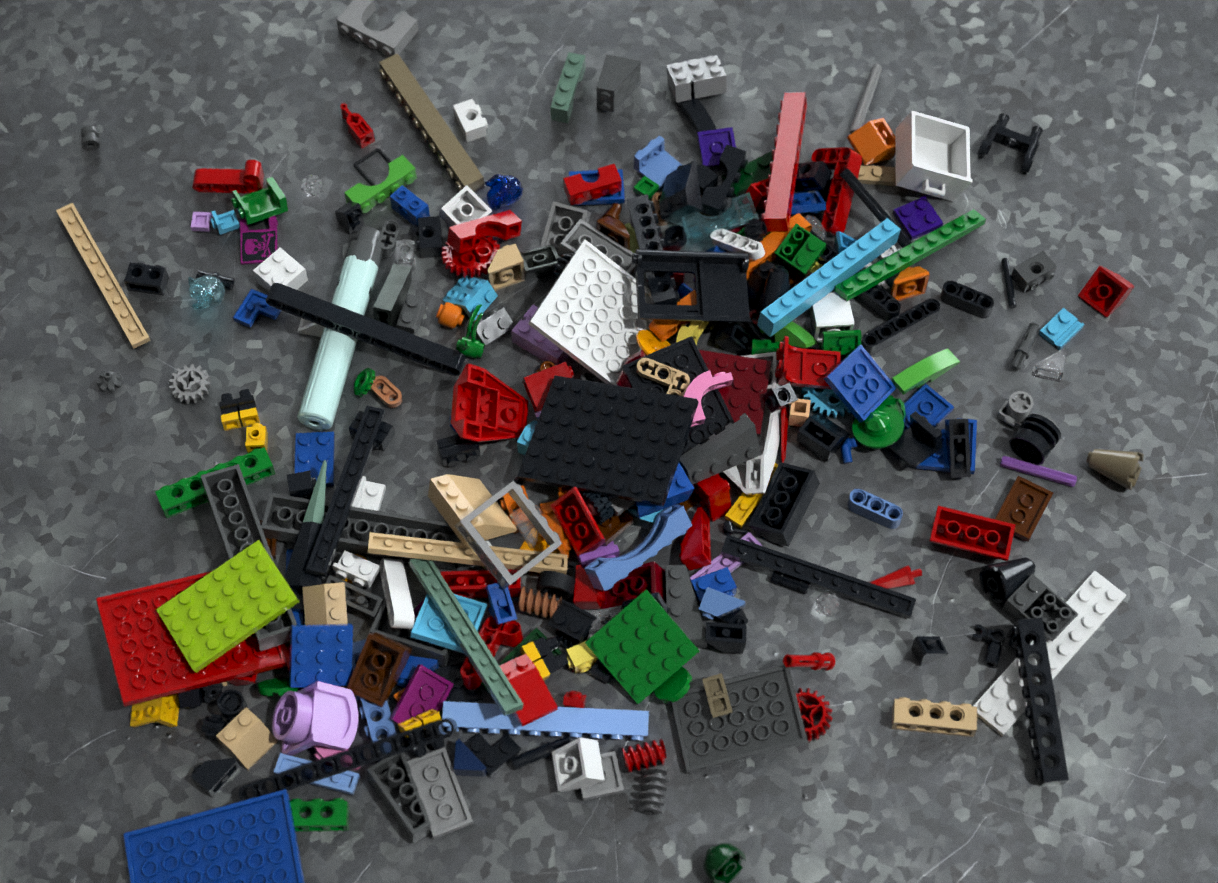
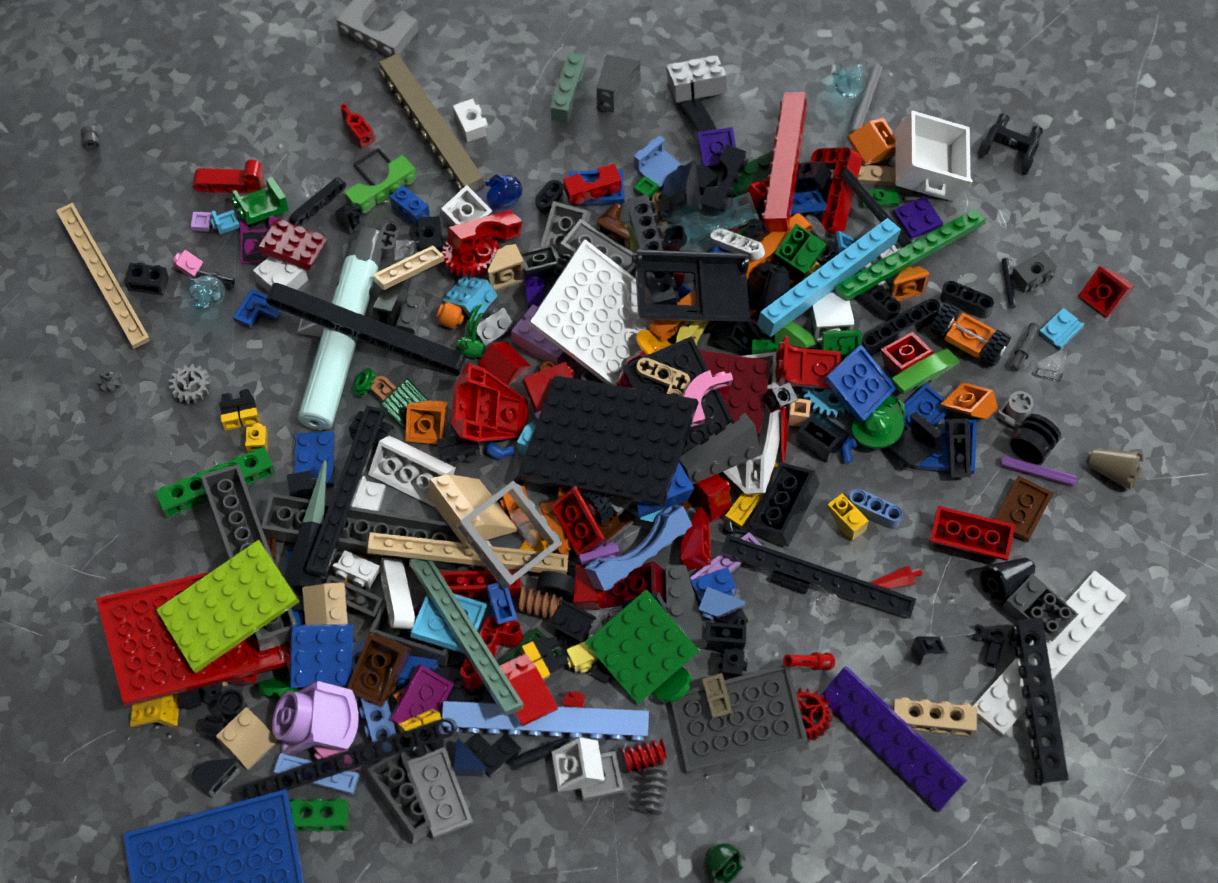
none -> bright pink bracket [171,250,203,278]
none -> plate [257,219,328,271]
none -> black beam [289,177,347,226]
none -> white slope [368,436,456,507]
none -> tan plate [373,246,444,290]
none -> clear green tile [380,378,429,431]
none -> orange slope [405,400,448,444]
none -> red slope [478,341,531,385]
none -> blue arm [486,443,515,460]
none -> dark purple slope [525,278,545,309]
none -> black plate [535,180,564,211]
none -> black brick [718,648,748,680]
none -> dark purple plate [820,666,967,812]
none -> yellow slope [827,493,869,541]
none -> clear light blue hair [831,62,866,98]
none -> green plate [861,188,899,209]
none -> red slope [881,332,933,375]
none -> plate [930,302,1011,366]
none -> orange slope [940,382,998,419]

